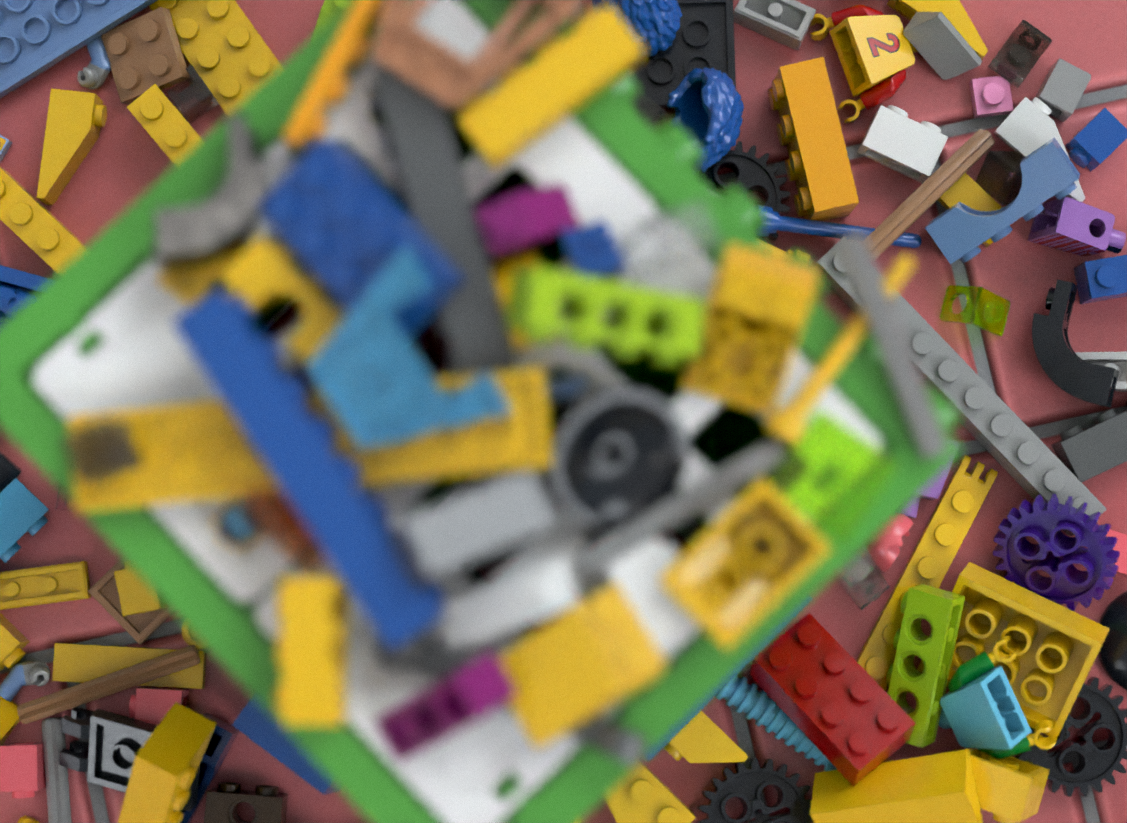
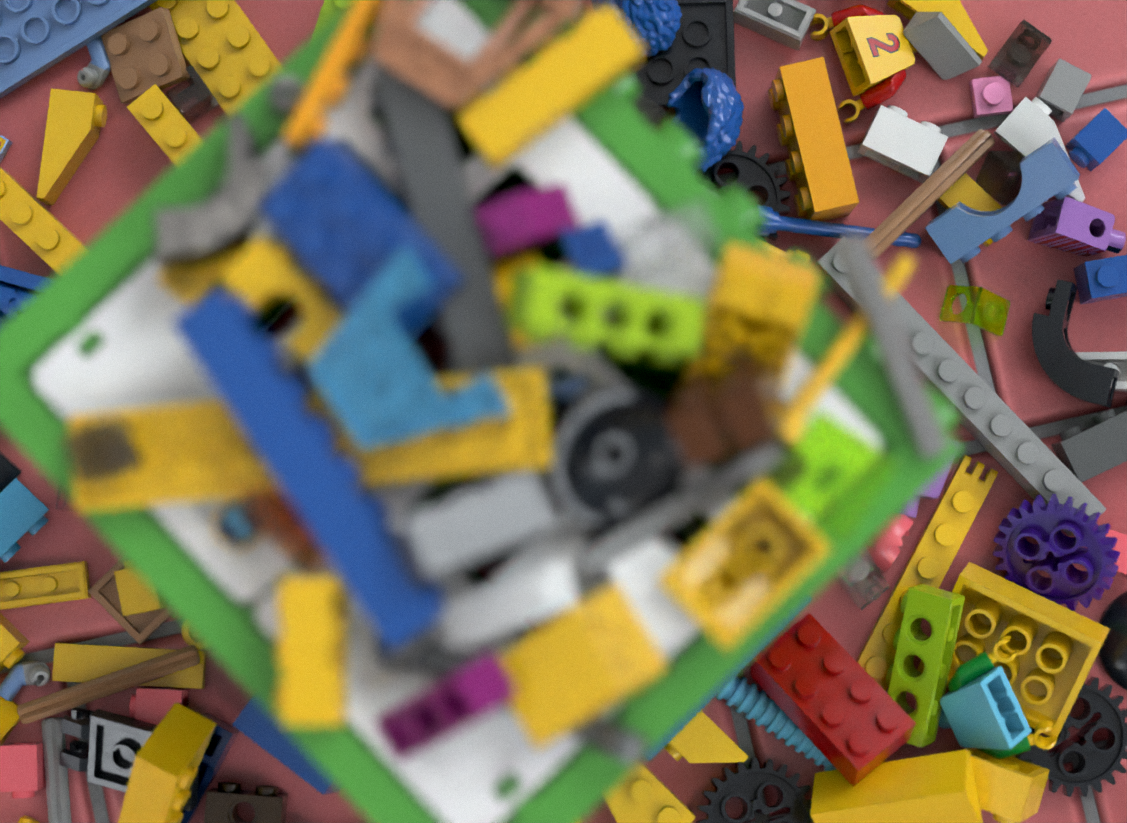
none -> light grey hinge [268,75,306,116]
none -> reddish brown piece [666,355,788,470]

